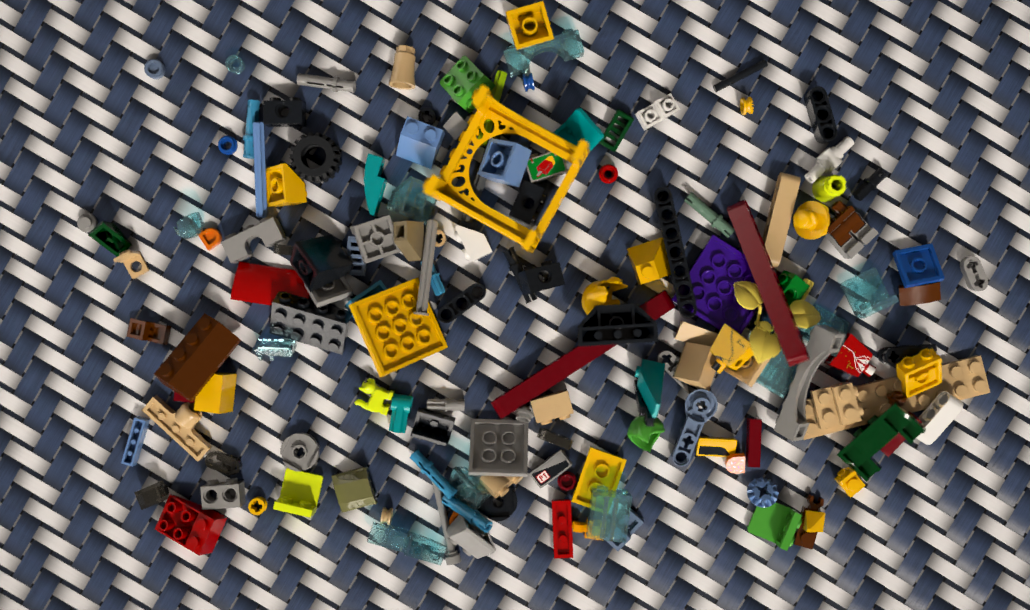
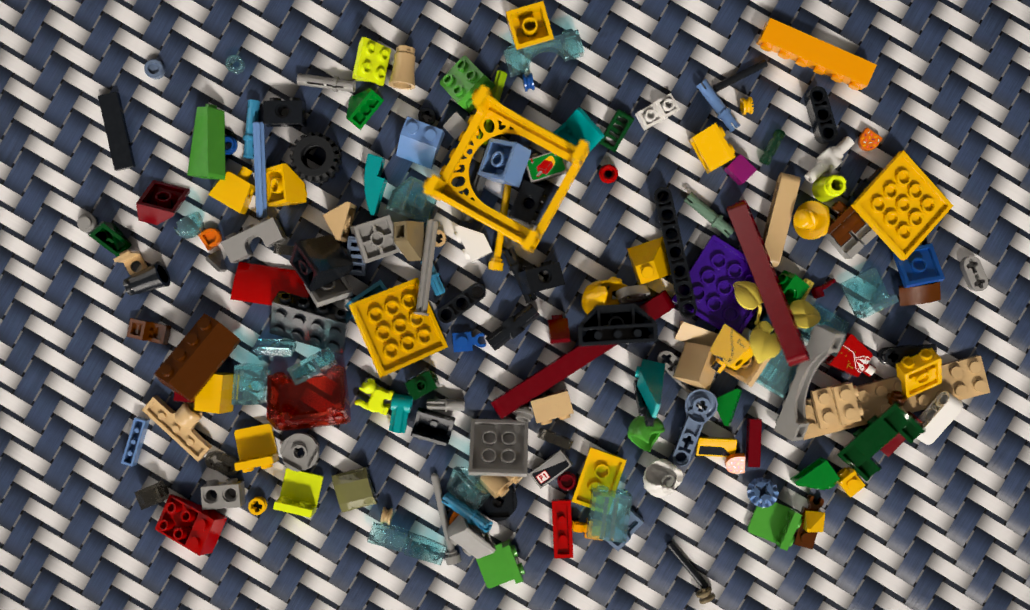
dark azure pin [410,449,458,499] -> none
none -> black tile [98,92,136,171]
none -> black plant [123,261,170,296]
none -> dark red slope [136,180,190,225]
none -> bright green slope [187,104,225,180]
none -> flat silver slope [205,250,227,272]
none -> yellow torso [208,166,255,215]
none -> clear light blue slope [231,363,270,405]
none -> yellow bracket [234,423,279,473]
none -> clear red windscreen [267,366,351,431]
none -> clear light blue torso [287,347,338,385]
none -> tan slope [323,202,357,243]
none -> green slope [346,88,384,130]
none -> neon yellow bracket [352,37,391,86]
none -> dark green head [405,369,440,400]
none -> blue plate [452,331,486,352]
none -> bright green bracket [476,539,526,588]
none -> black piece [485,303,540,351]
none -> yellow piece [488,184,512,271]
none -> dark red slope [548,314,570,344]
none -> light grey beam [615,285,651,304]
none -> white hair [643,459,683,497]
none -> black bar [666,540,709,589]
none -> yellow slope [689,123,735,174]
none -> medium blue pin [696,79,740,133]
none -> dark tan bush [696,586,715,604]
none -> green slope [717,389,742,426]
none -> magenta panel [723,154,757,186]
none -> light orange brick [756,18,877,90]
none -> clear green axle [759,129,785,166]
none -> green slope [790,457,840,490]
none -> dark red hand [811,278,836,298]
none -> yellow plate [851,150,953,261]
none -> orange tile [858,128,883,151]

